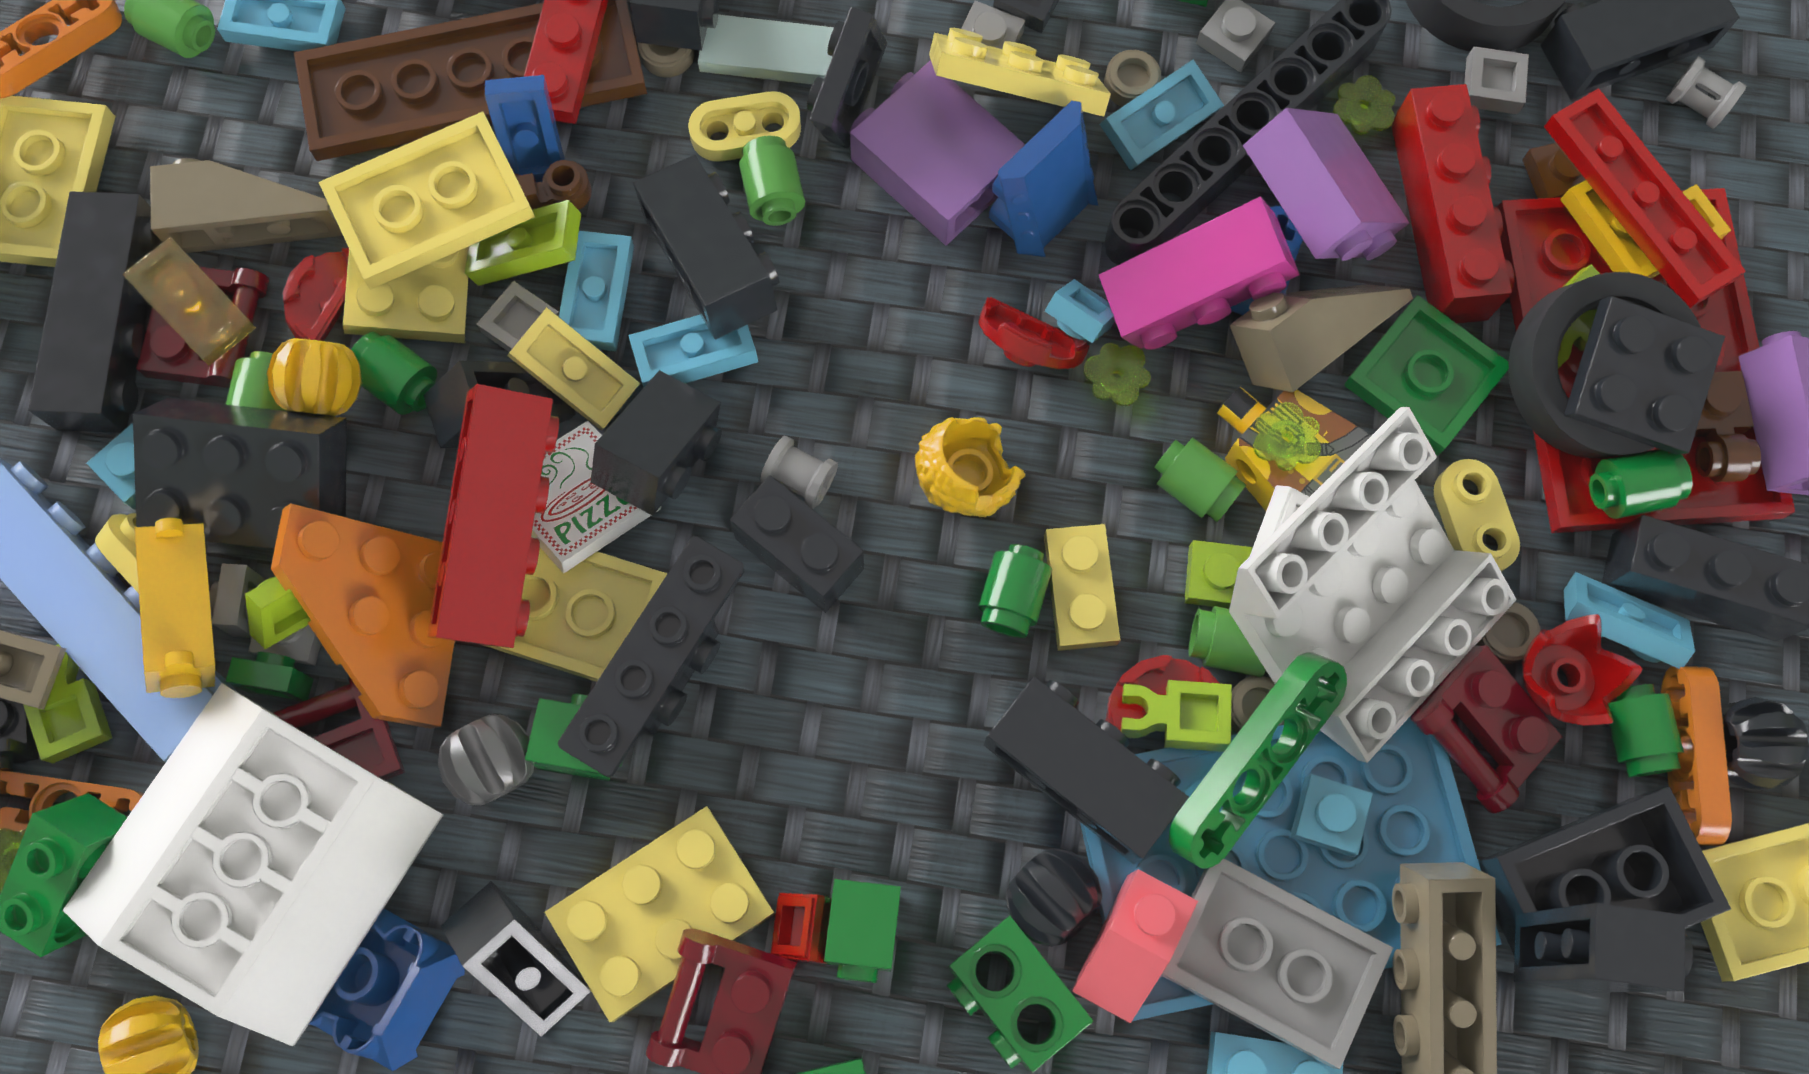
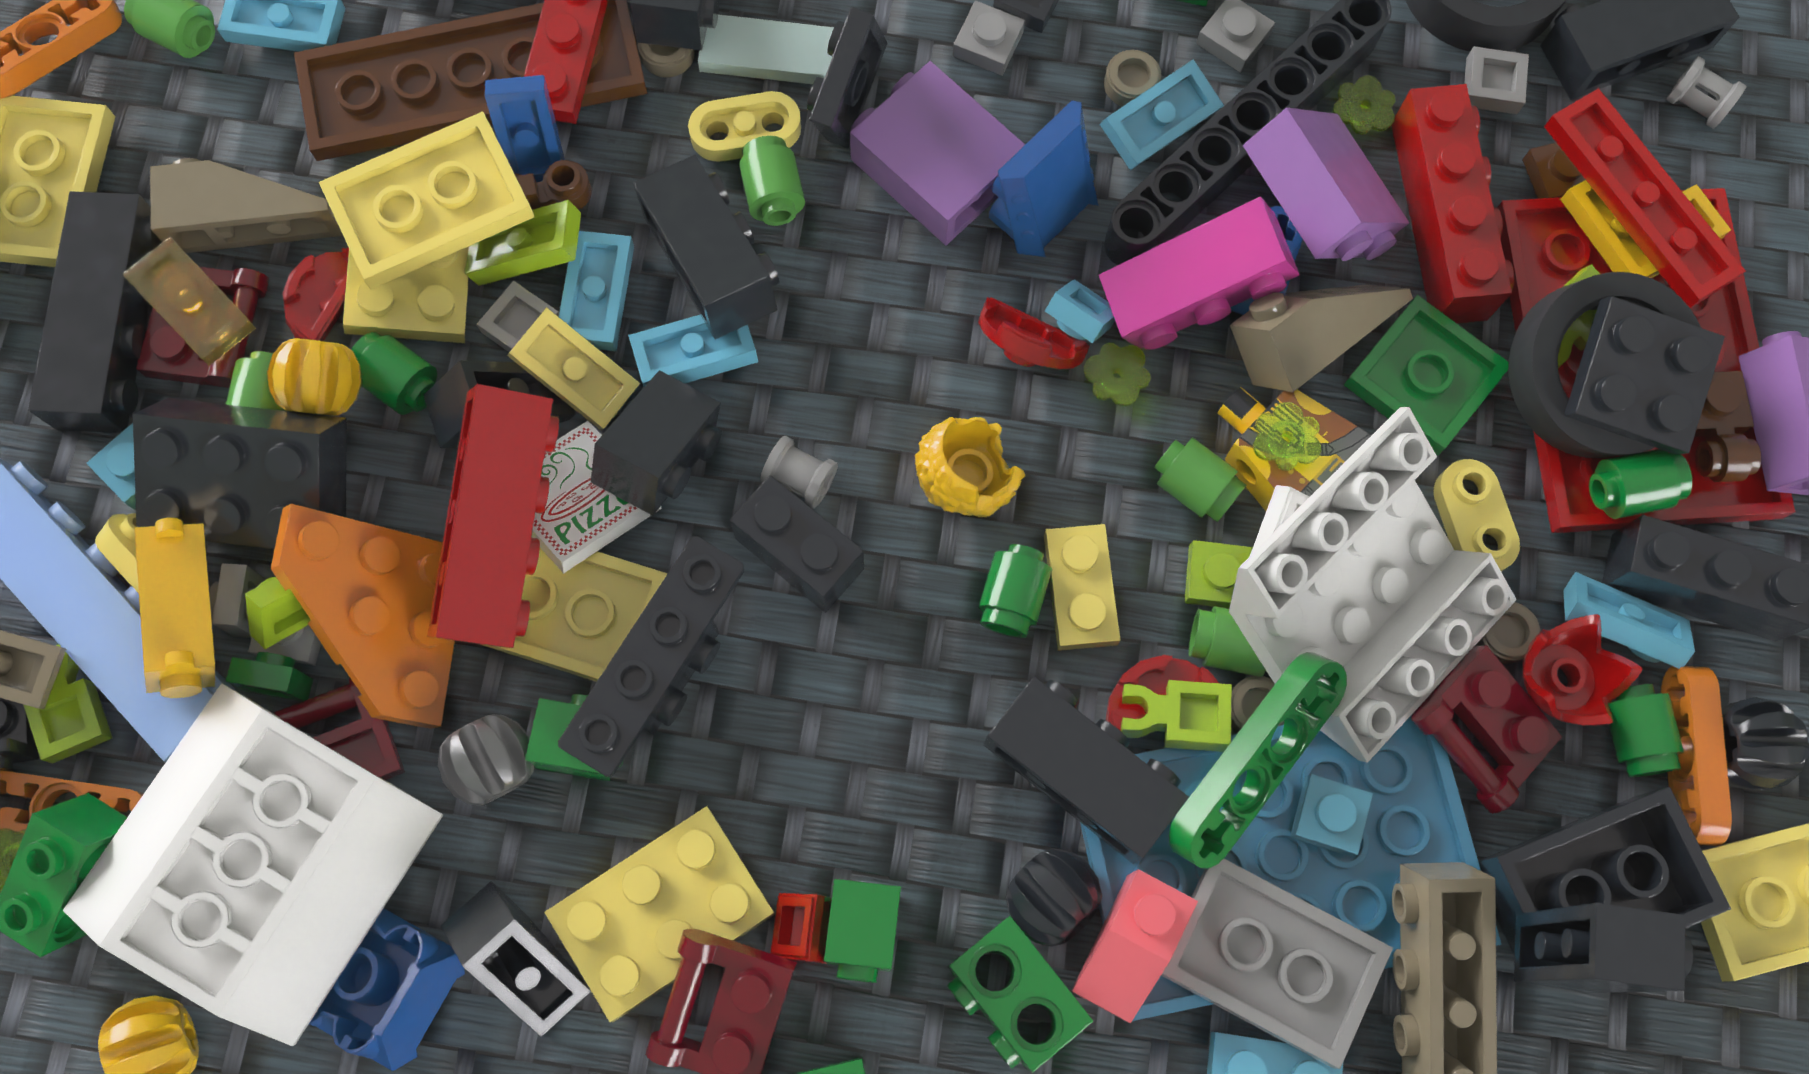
light yellow plate [929,28,1111,117] -> none

